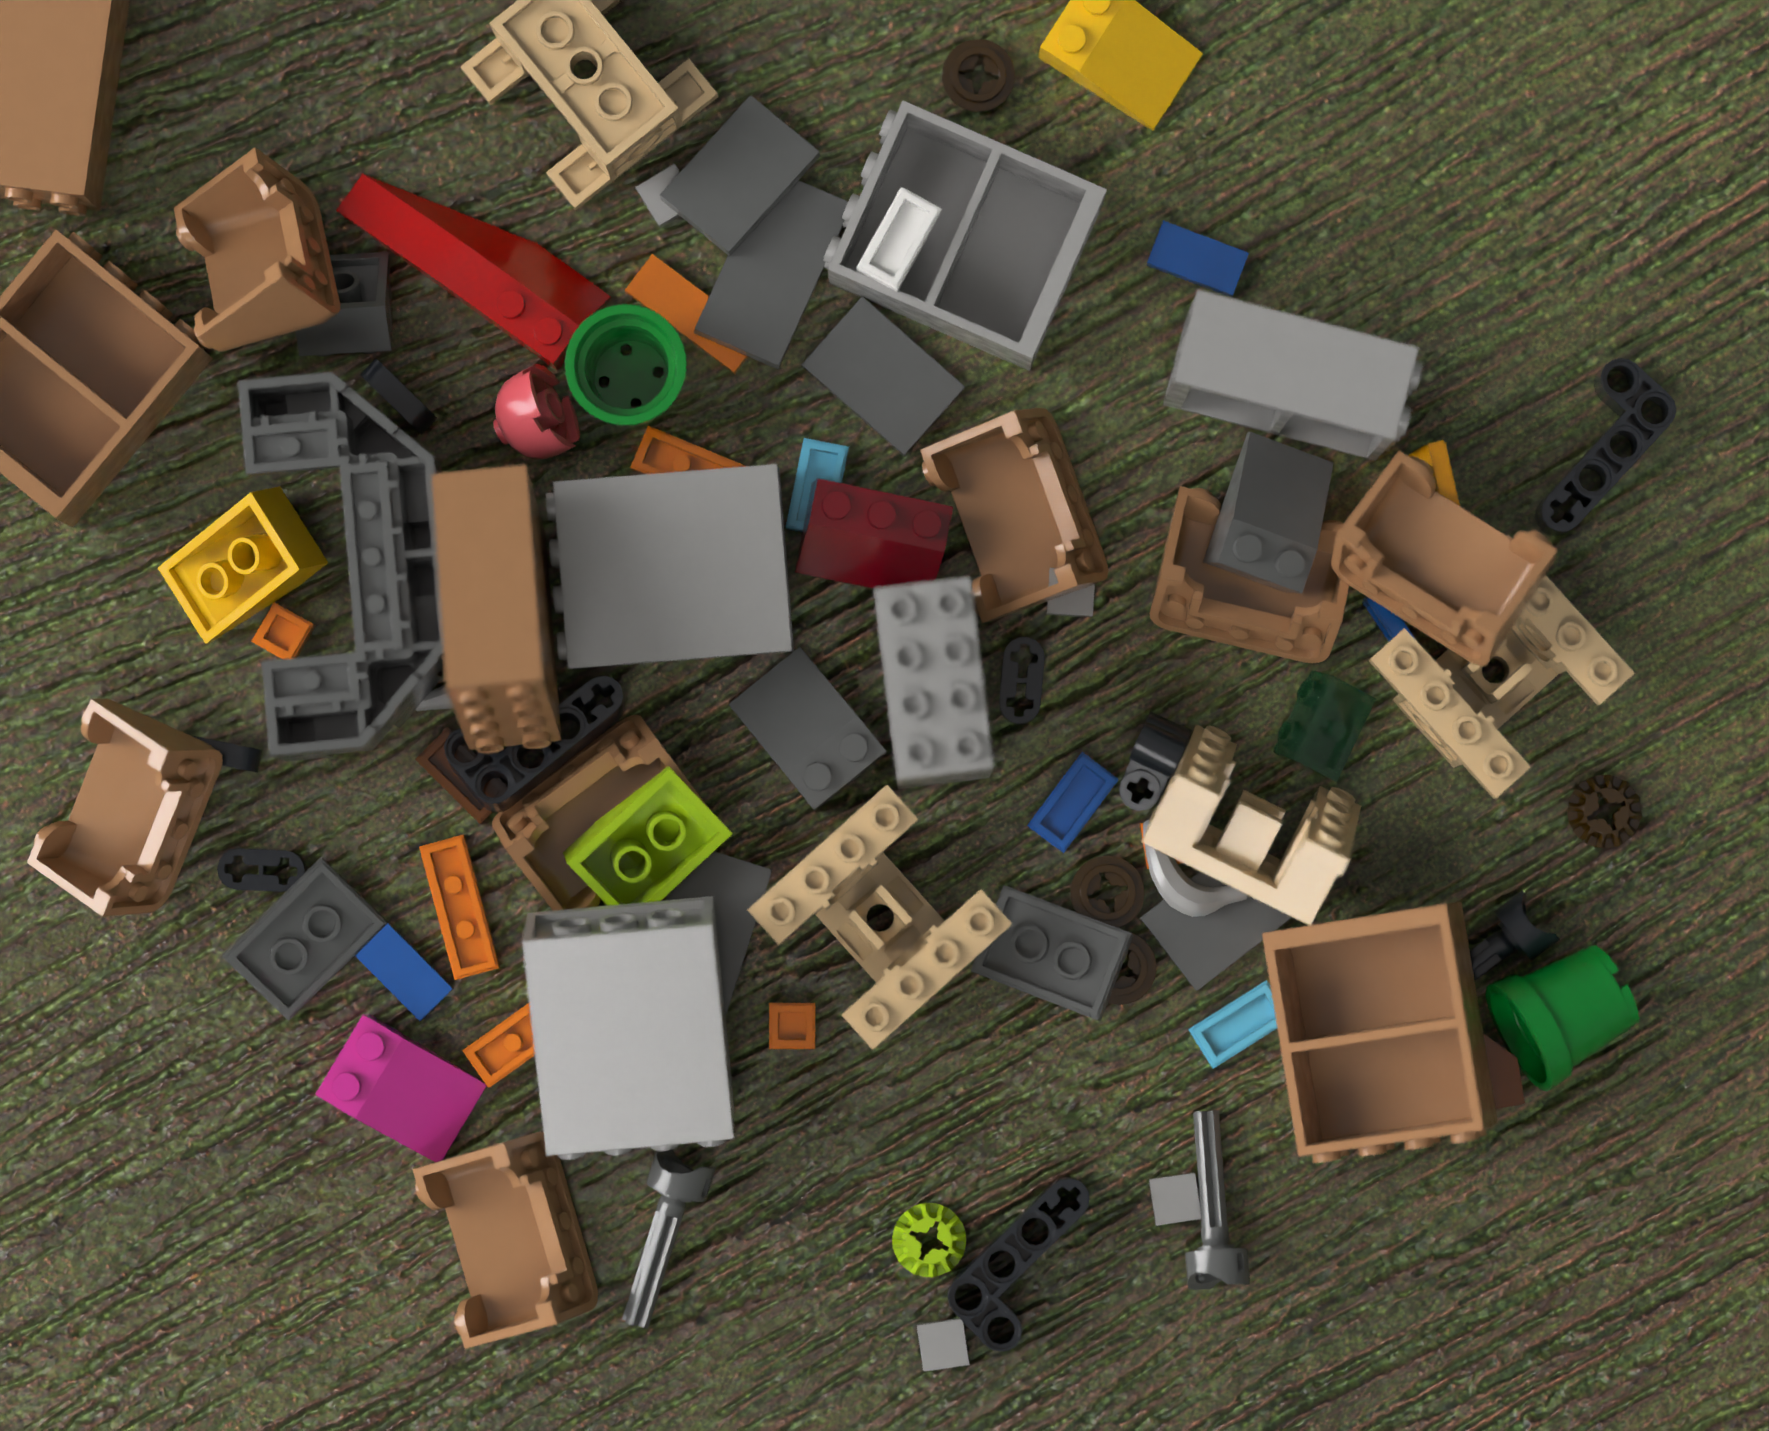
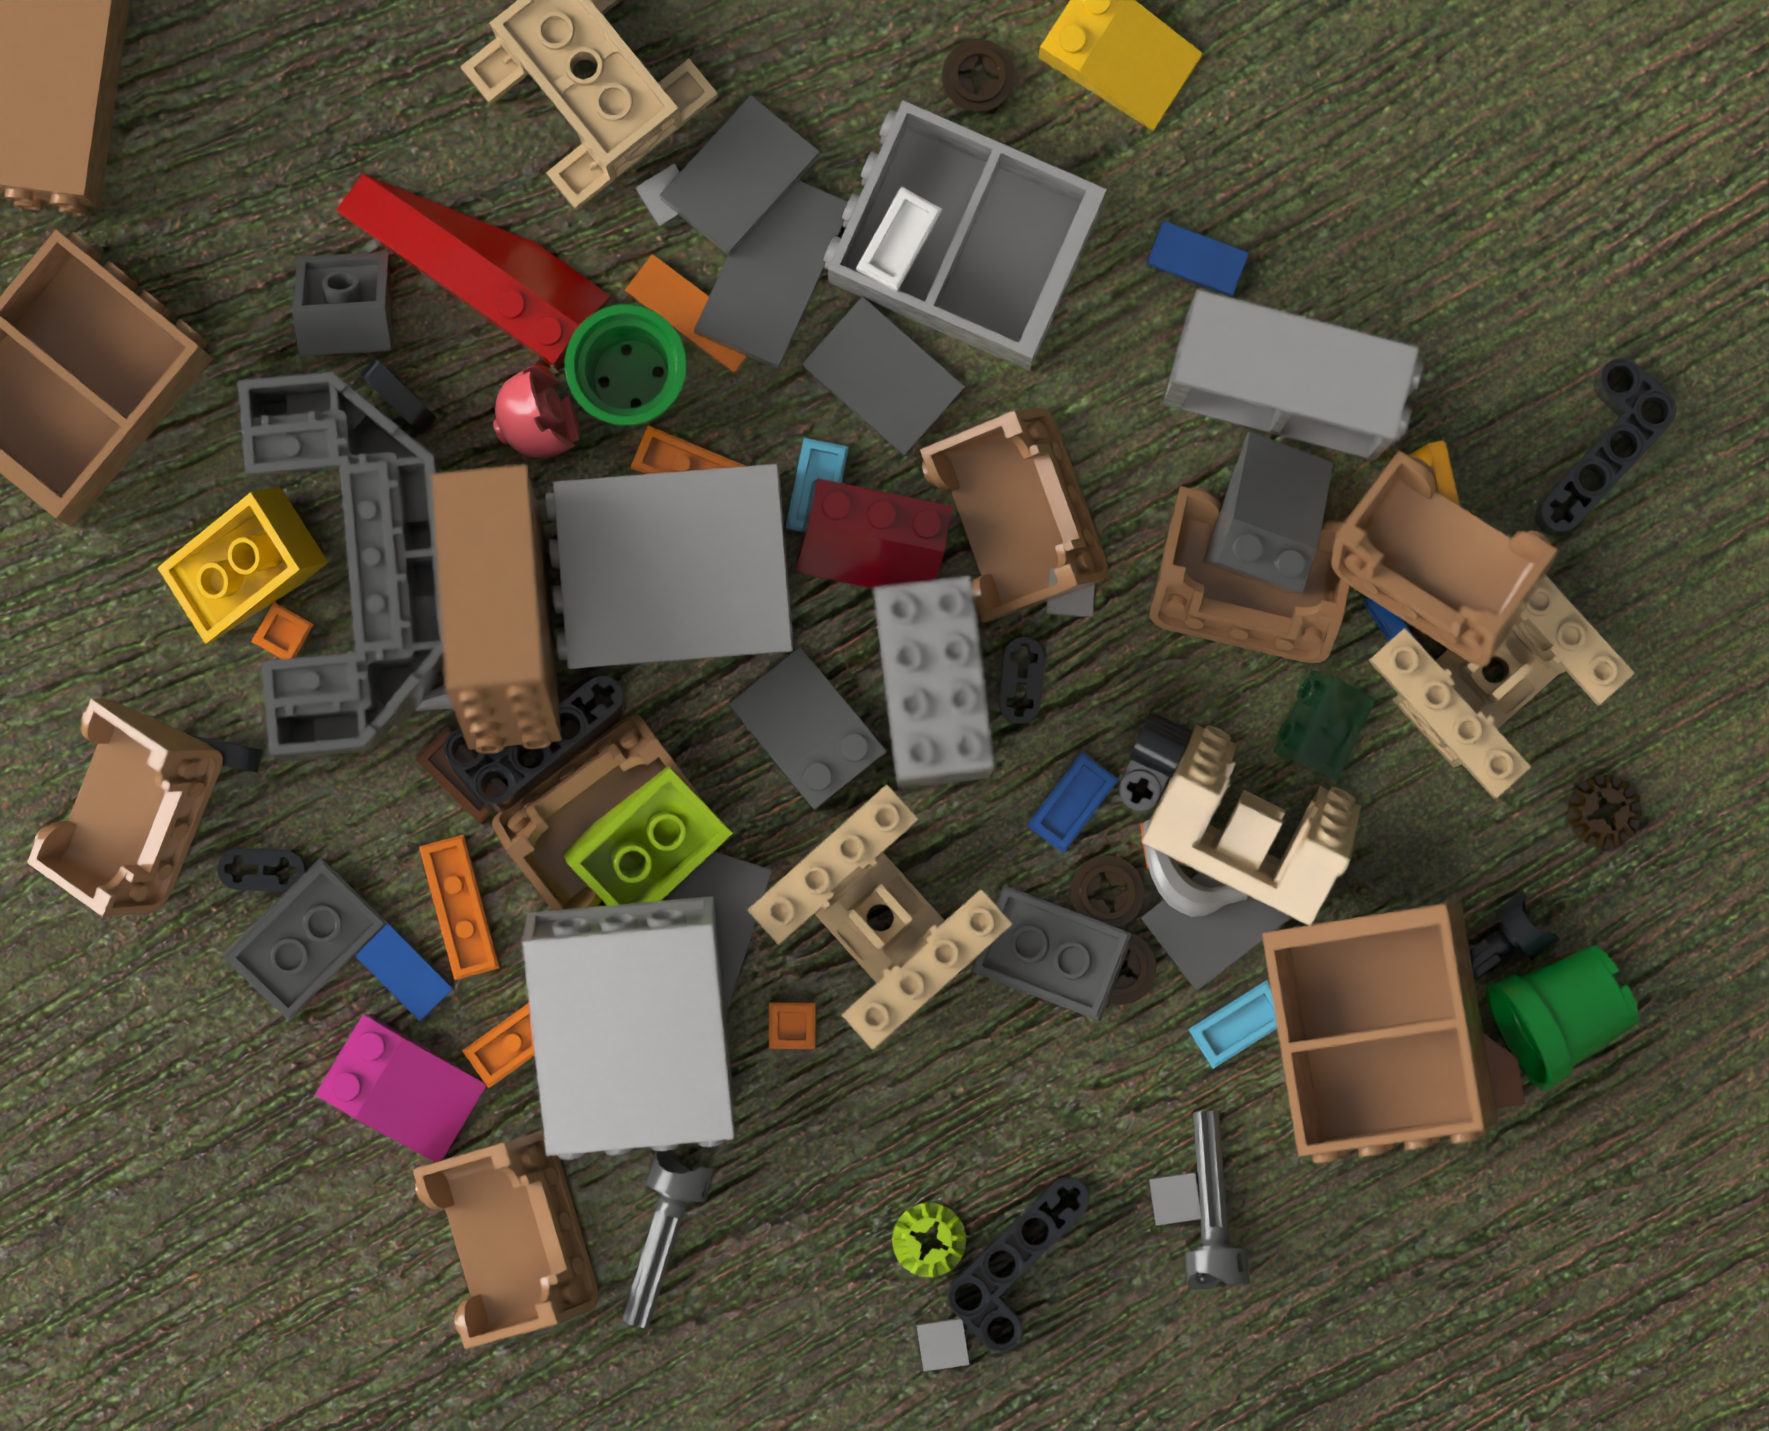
medium nougat windscreen [174,147,340,352] -> none

